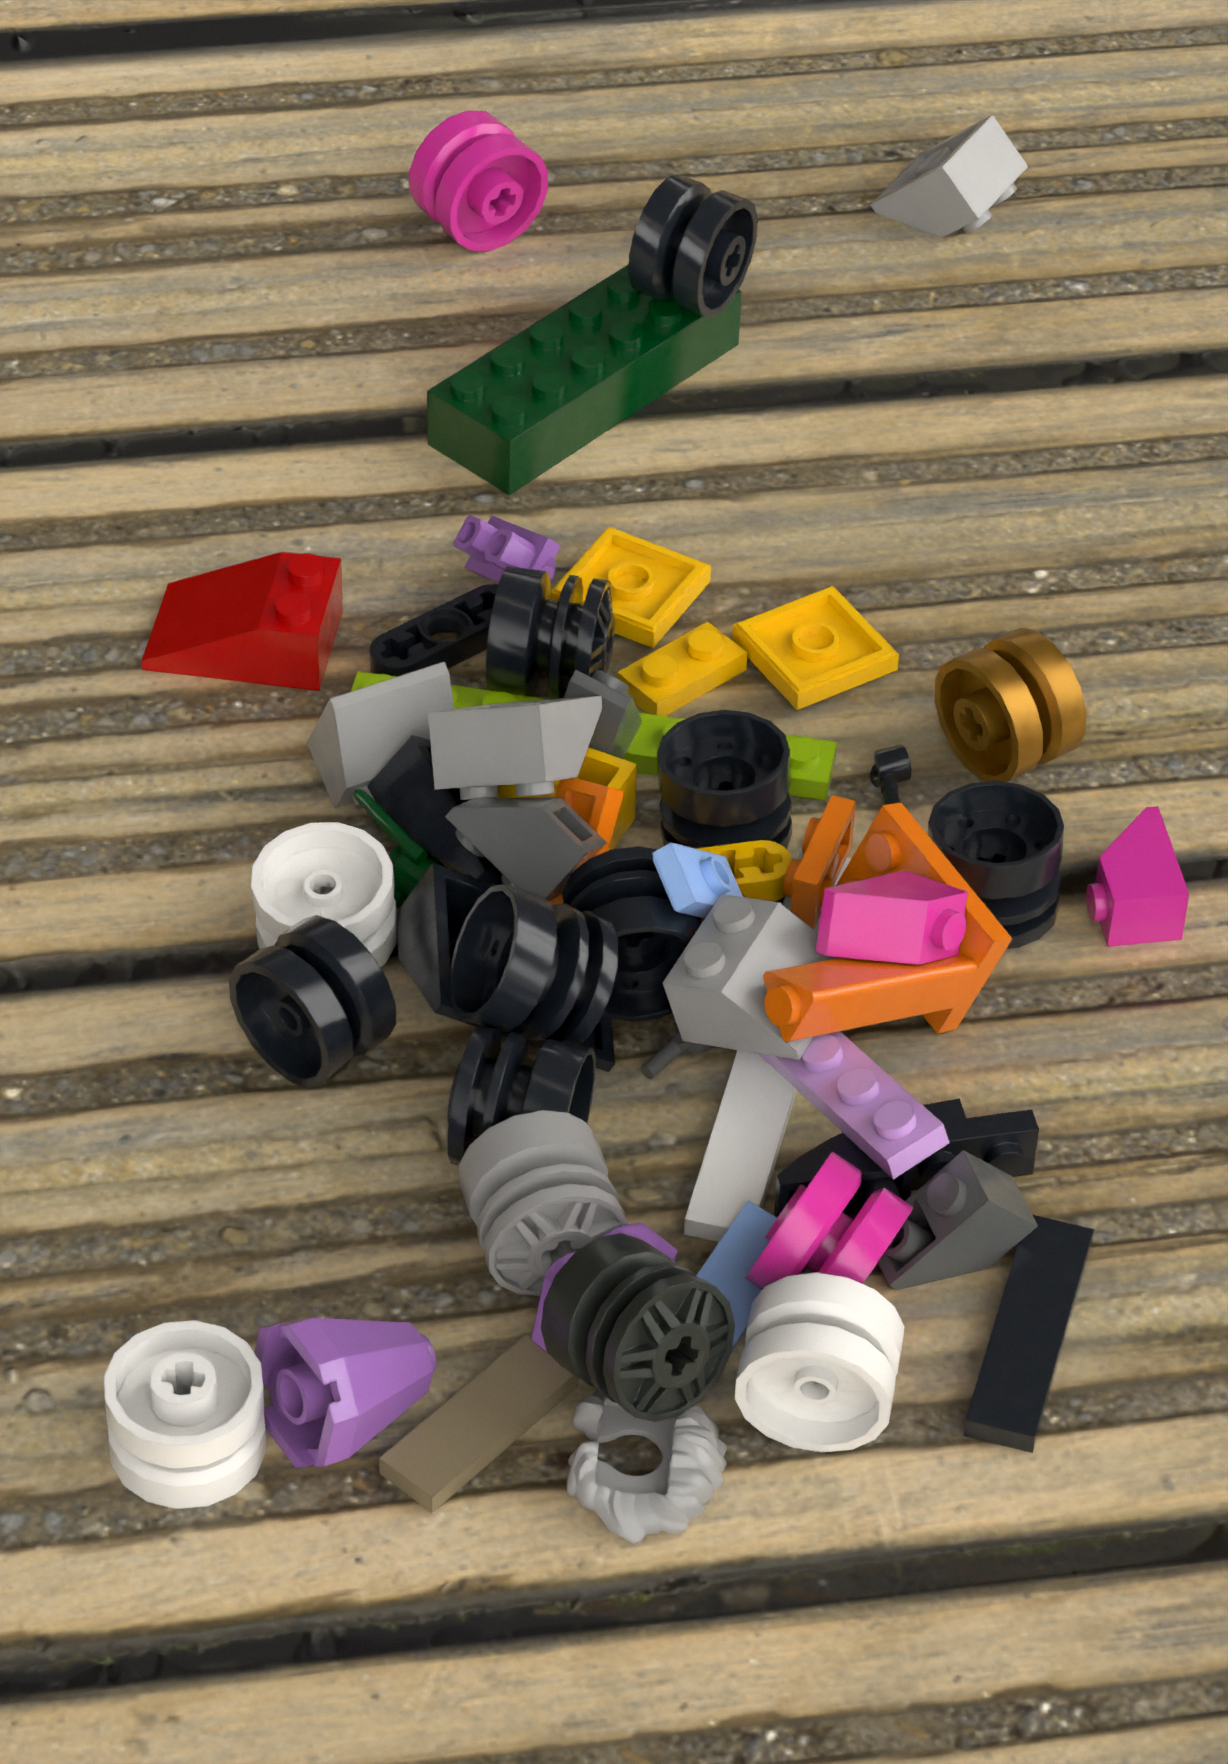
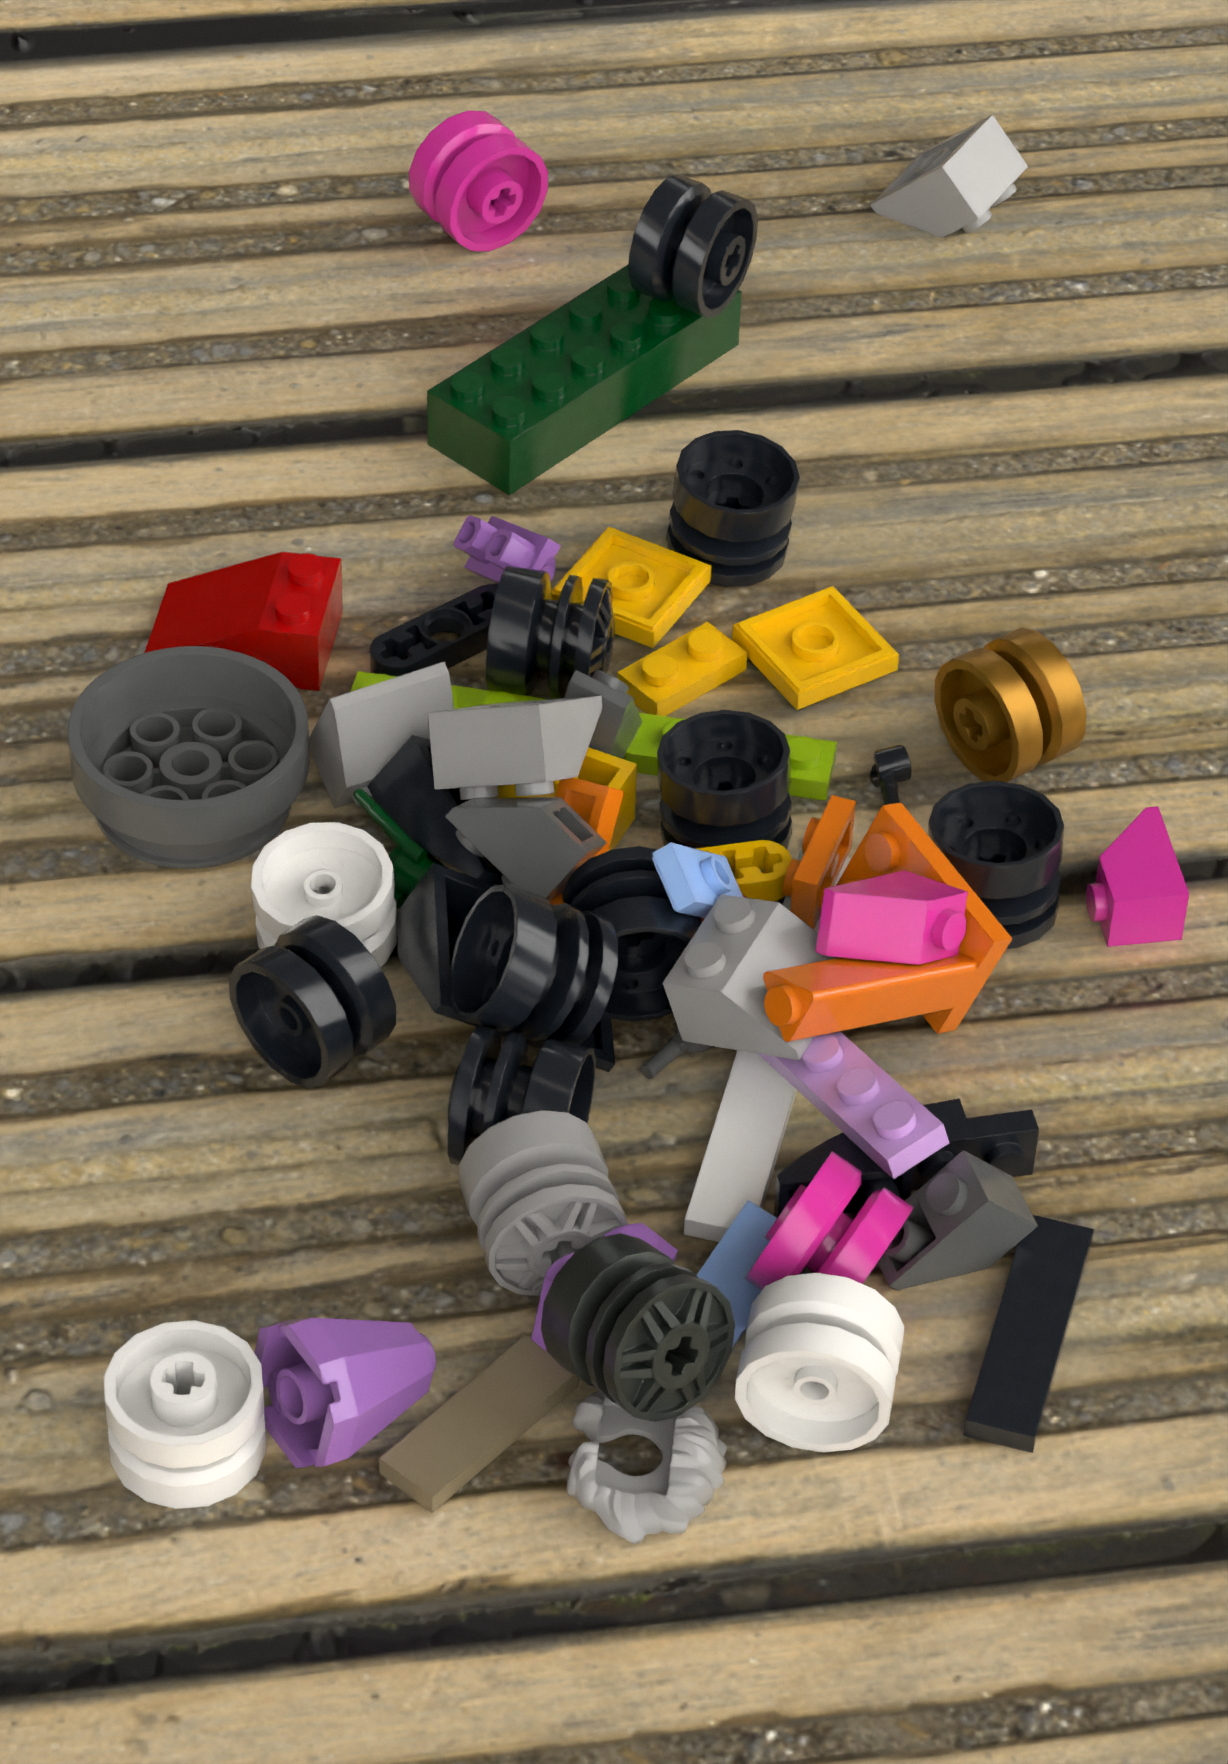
none -> dark grey wheel [68,646,310,869]
none -> black wheel [666,430,800,587]

